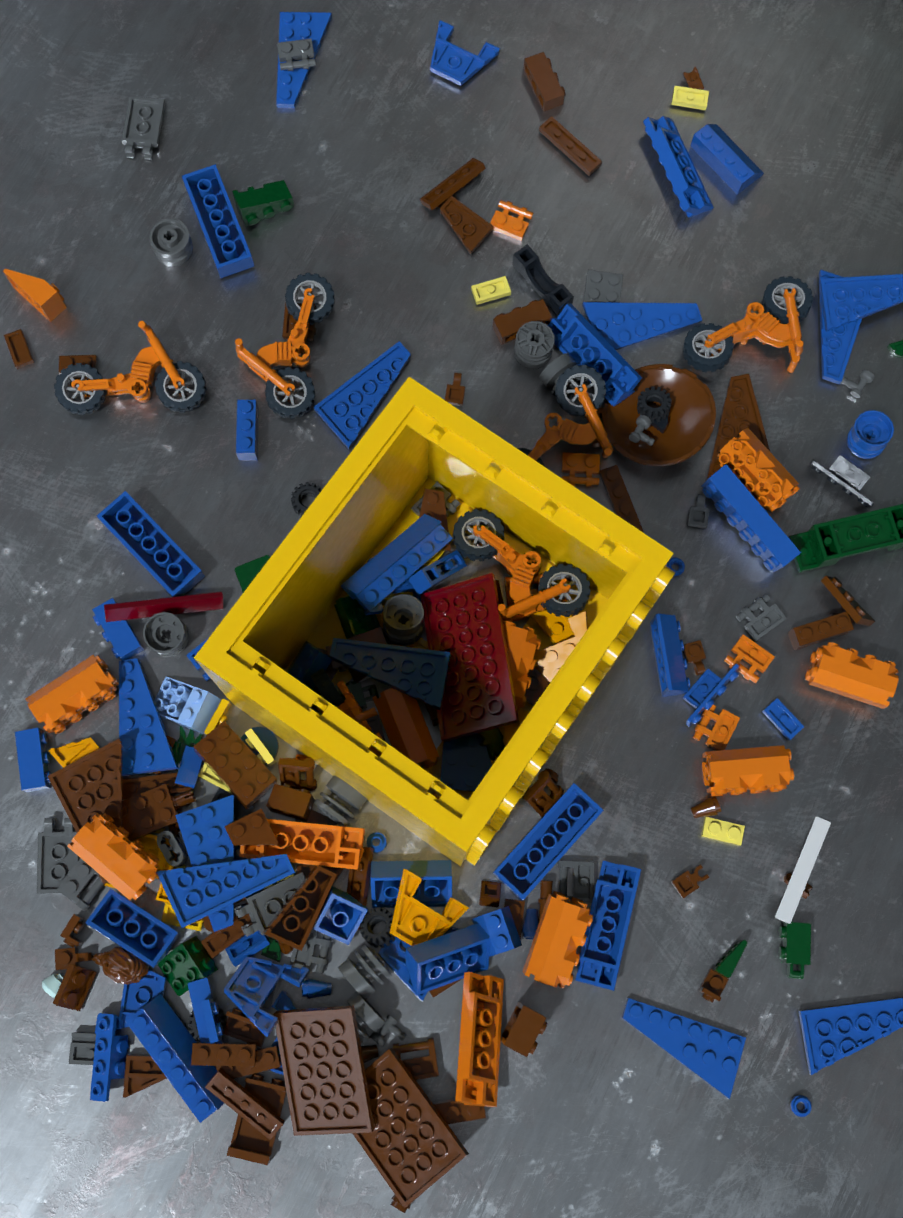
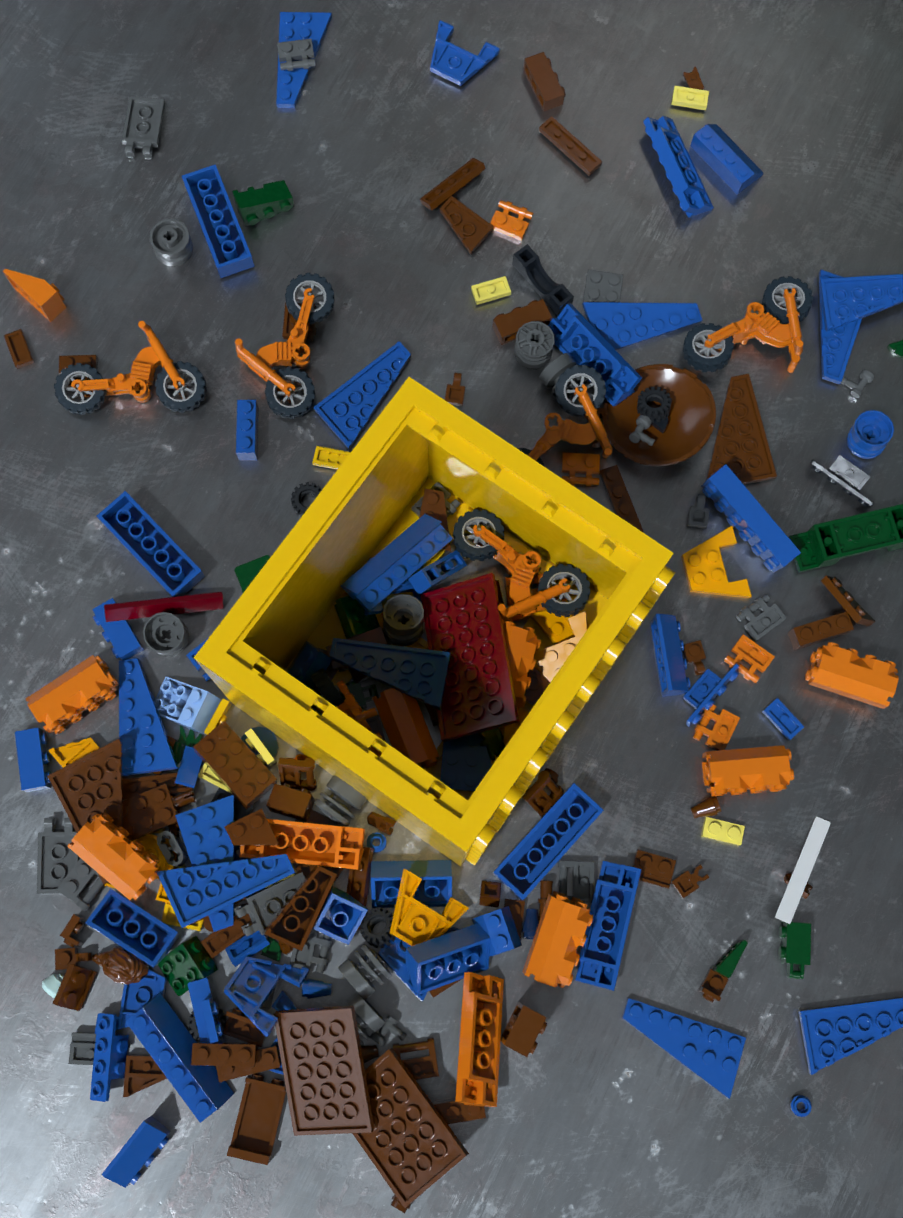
reddish brown plate [205,1069,284,1140] -> none
blue plate [666,557,685,576] -> none
orange brick [717,428,800,512] -> none
none -> blue slope [101,1116,171,1188]
none -> yellow plate [312,446,351,470]
none -> reddish brown piece [367,812,396,835]
none -> reddish brown plate [632,849,676,889]
none -> light orange wing [681,526,752,599]

